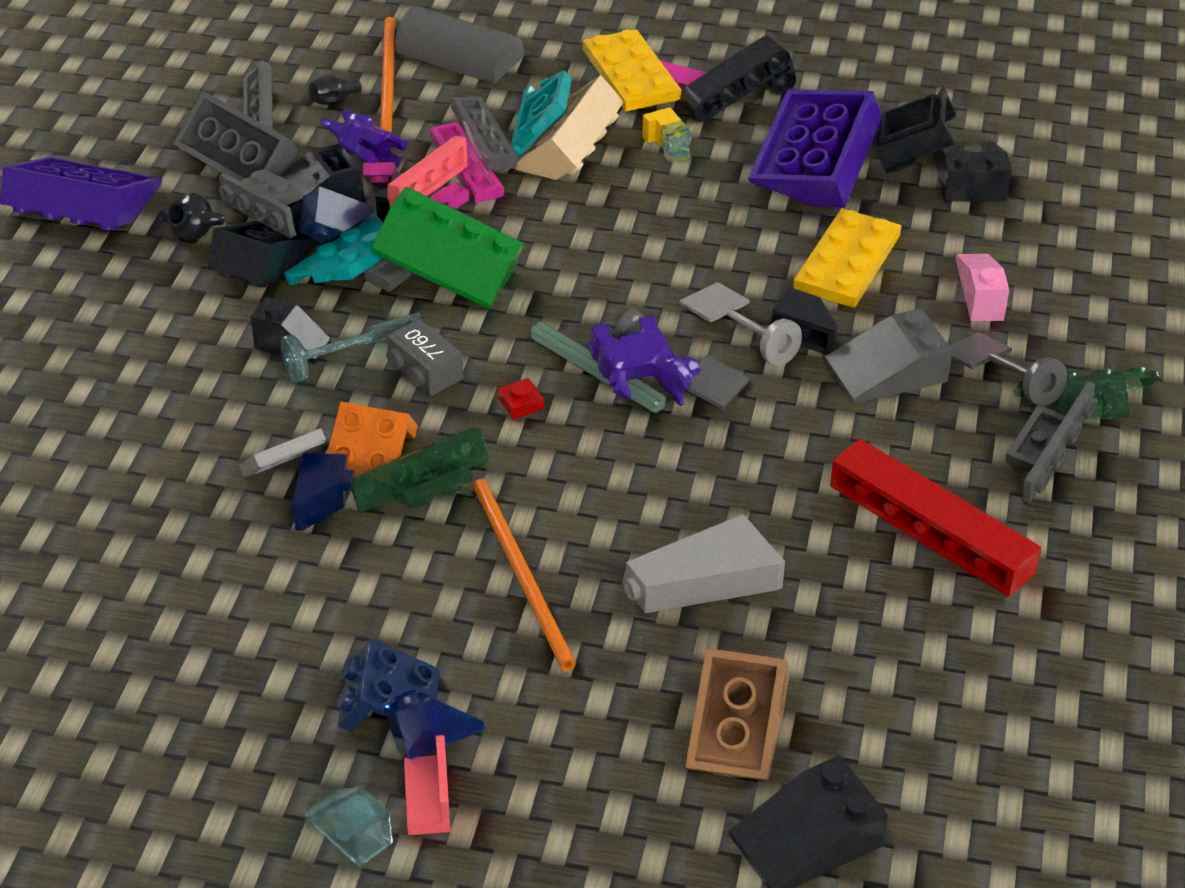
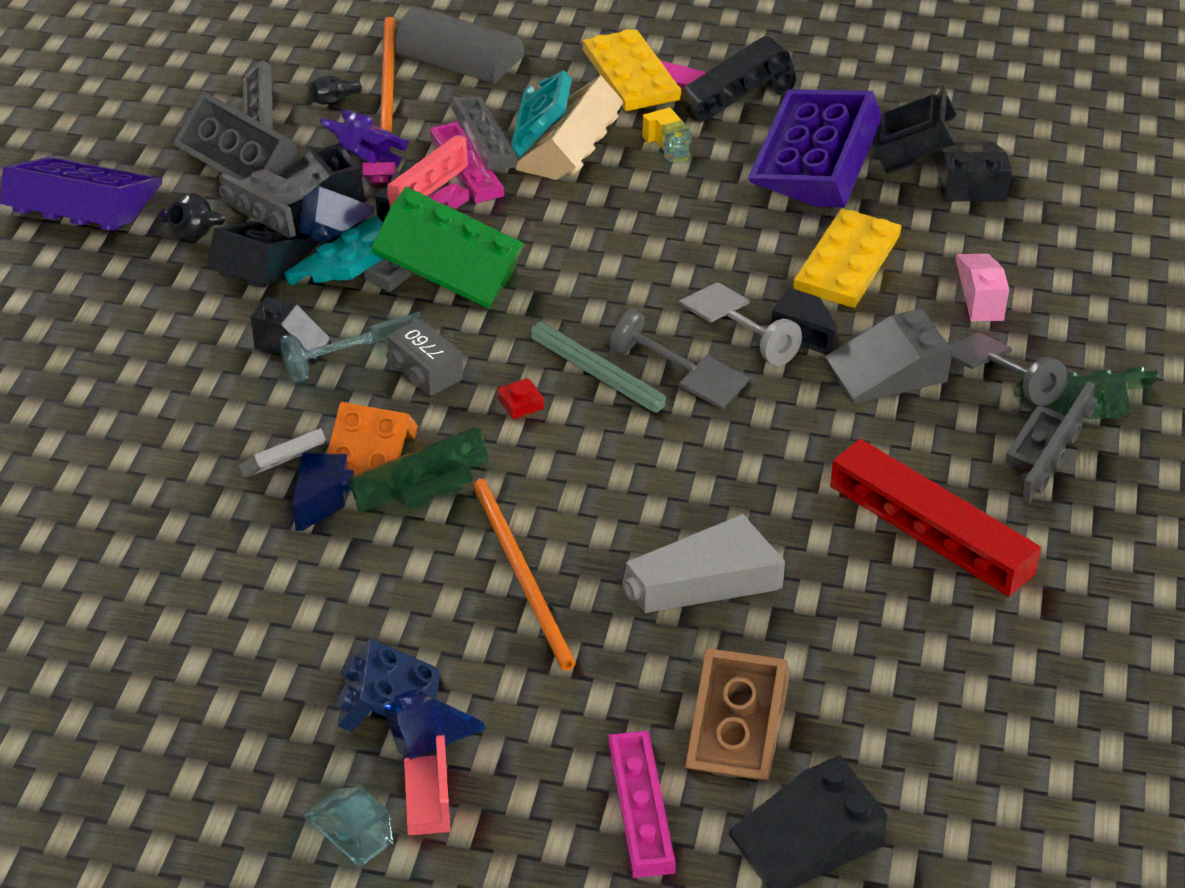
dark purple animal [588,316,701,406] -> none
none -> dark pink tile [608,730,676,878]

